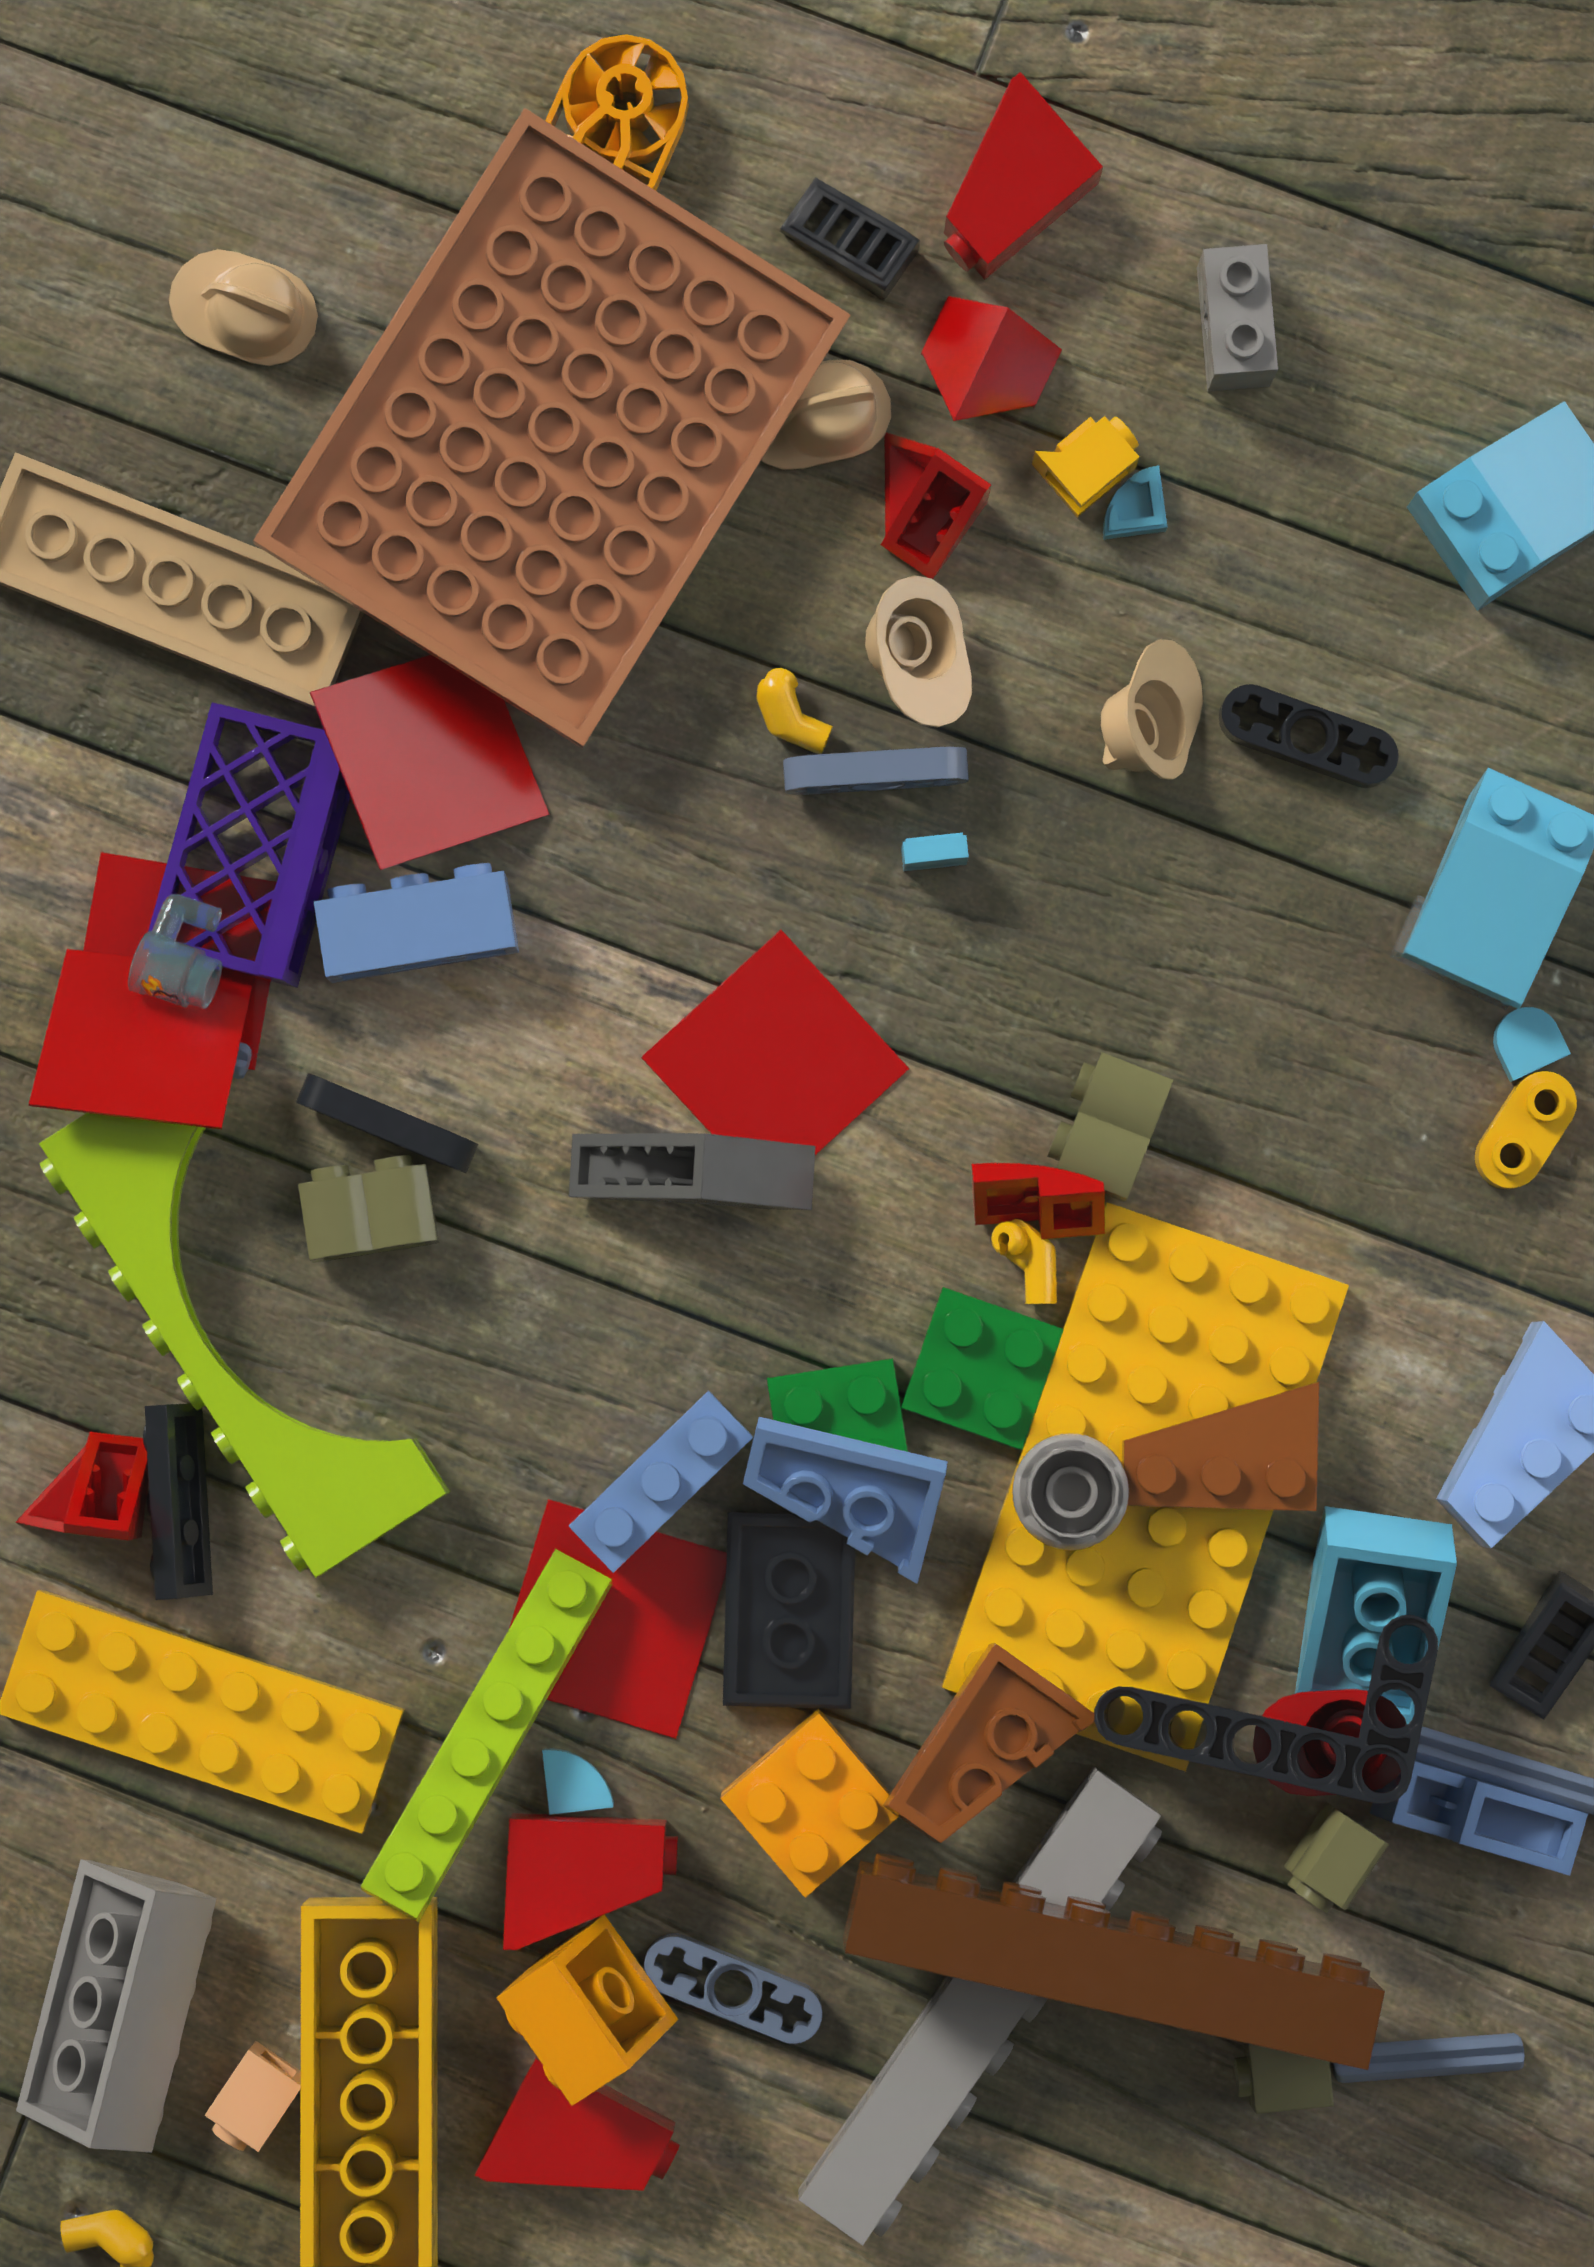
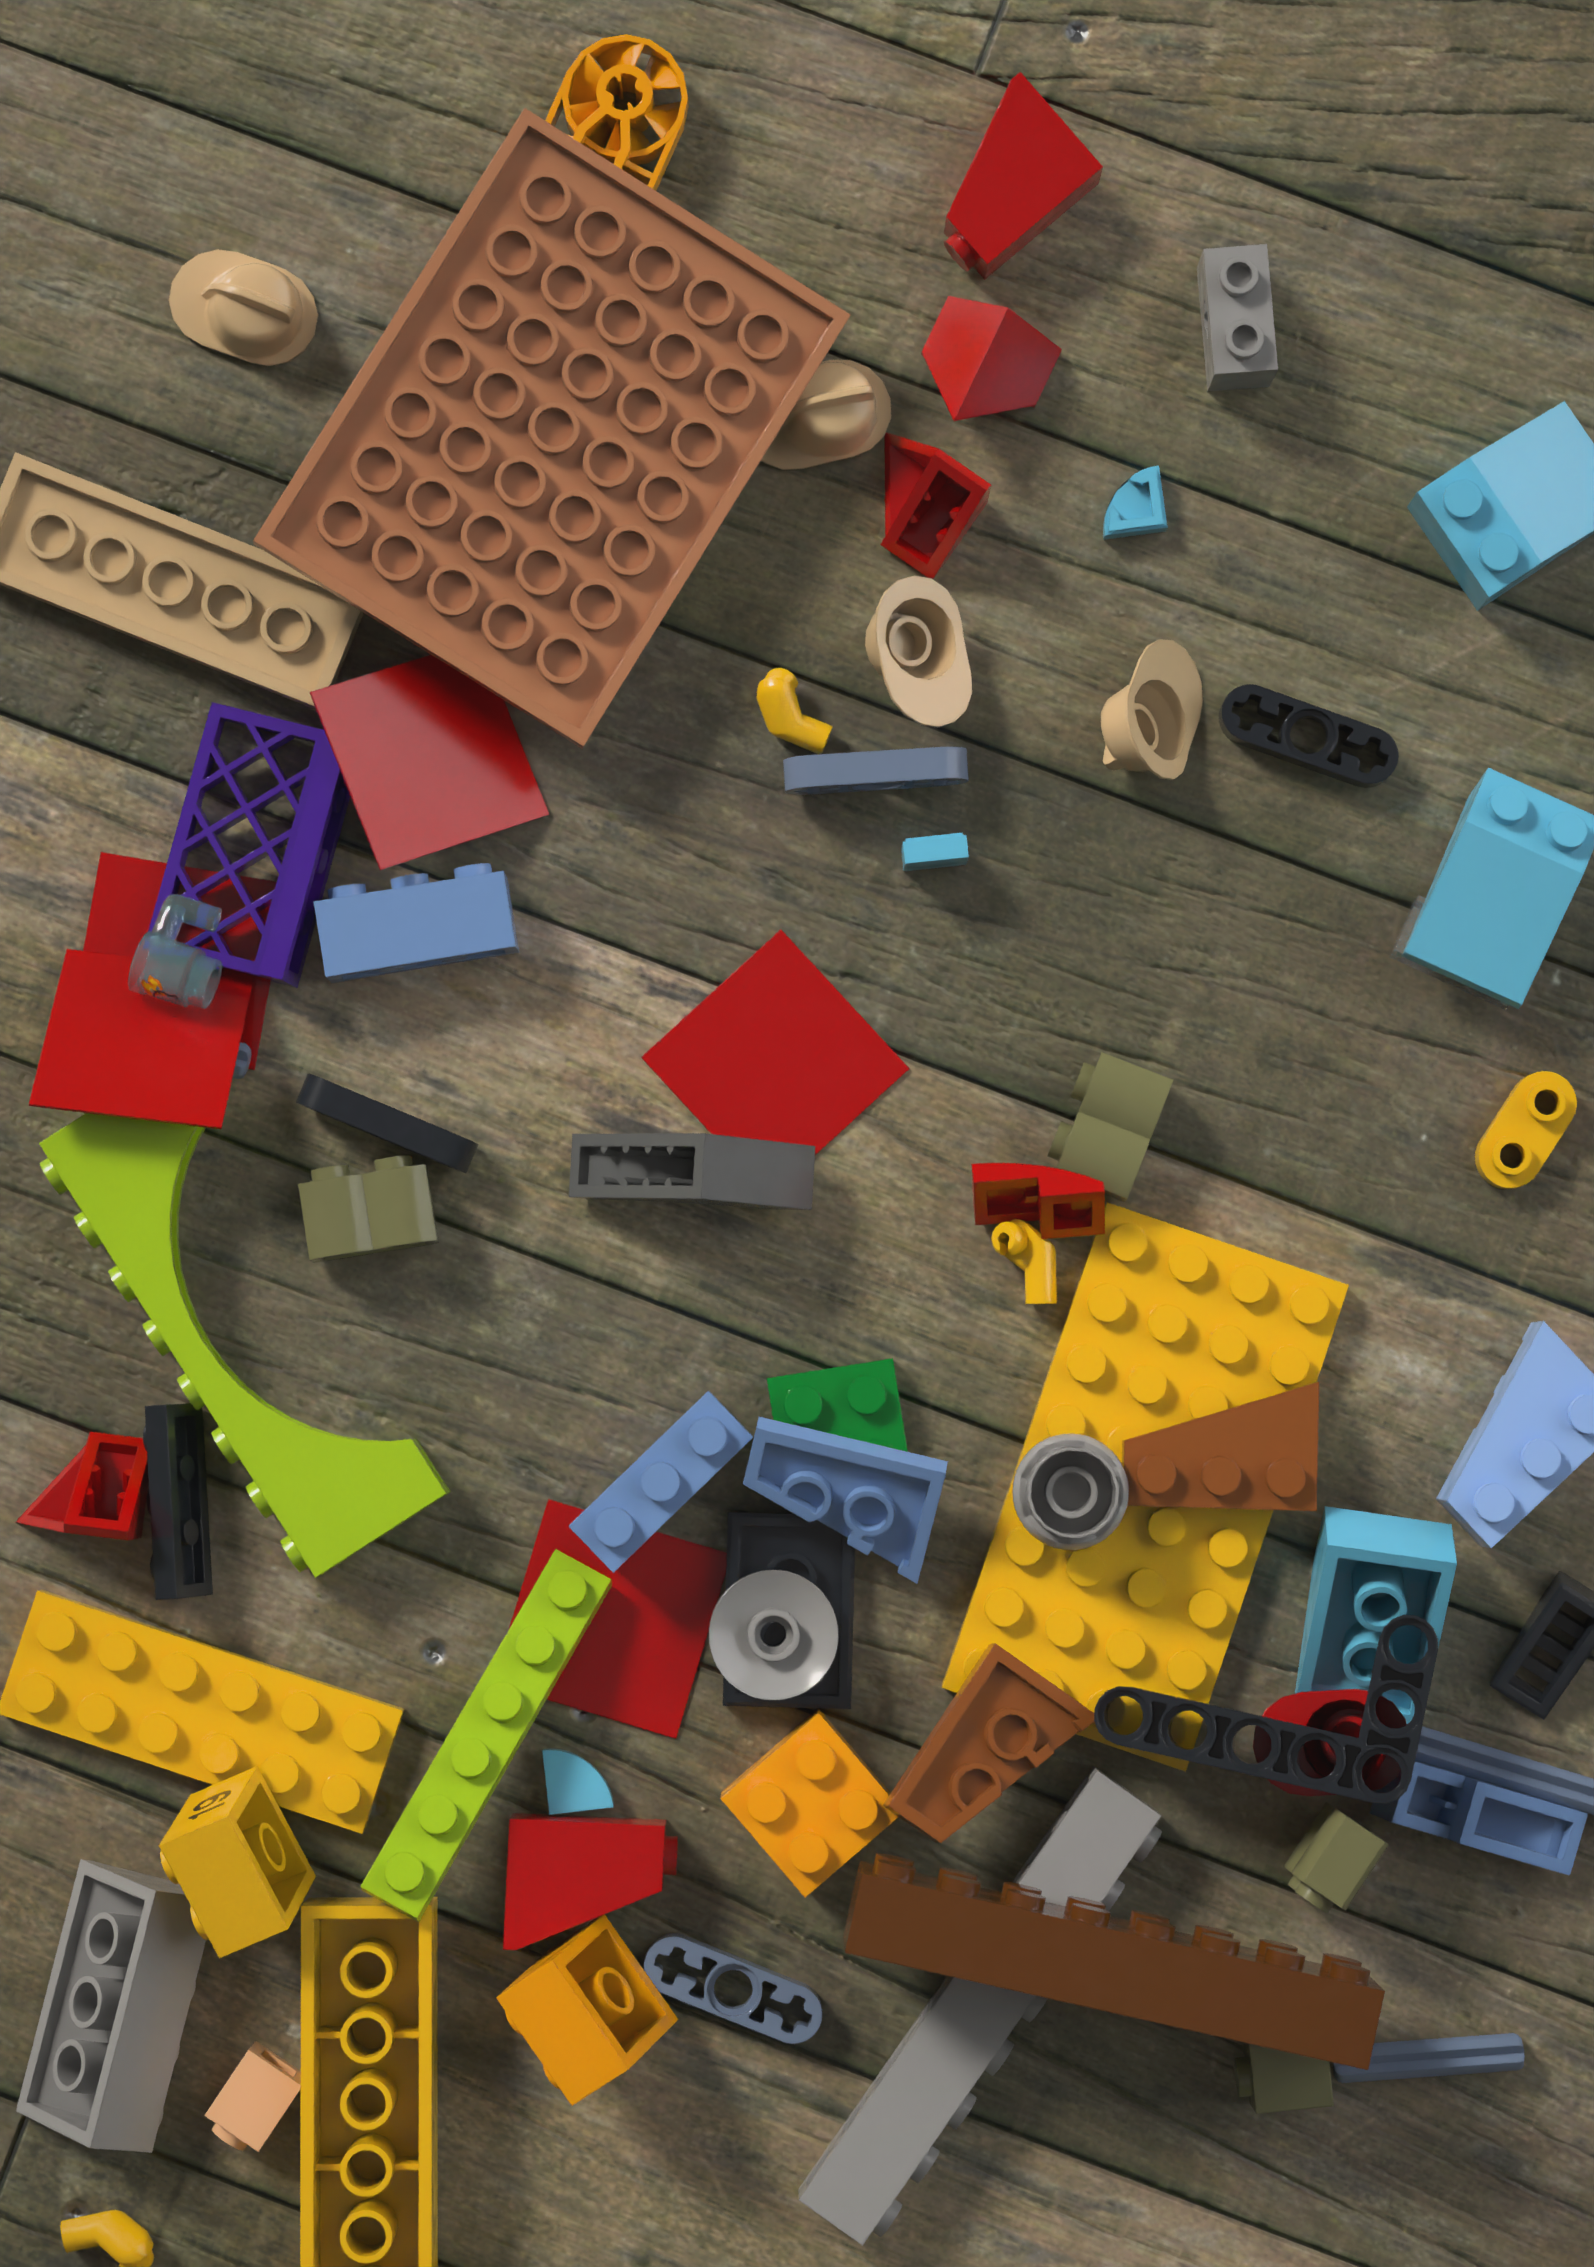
red slope [475,2056,680,2191] -> none
black slope [780,177,920,301] -> none
green plate [901,1287,1064,1450] -> none
yellow window [1032,416,1139,518] -> none
medium azure tile [1493,1007,1571,1082] -> none
none -> yellow brick [159,1766,316,1958]
none -> light grey dish [709,1570,838,1700]

